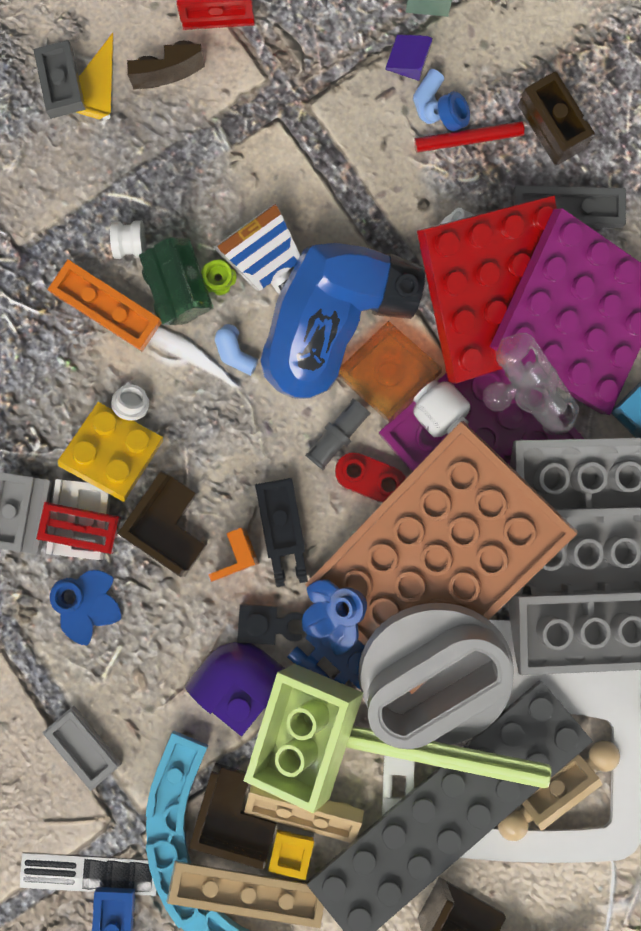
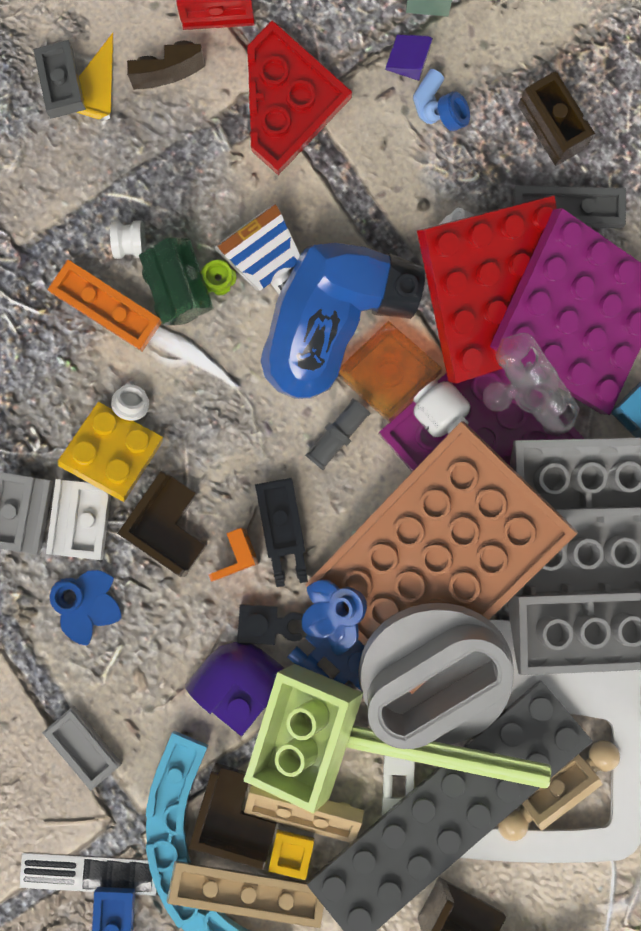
red tile [36,502,121,554] -> none
light blue arm [215,324,259,376] -> none
red plate [335,452,406,503] -> none
red bar [414,121,524,153] -> none
none -> red plate [247,20,352,176]

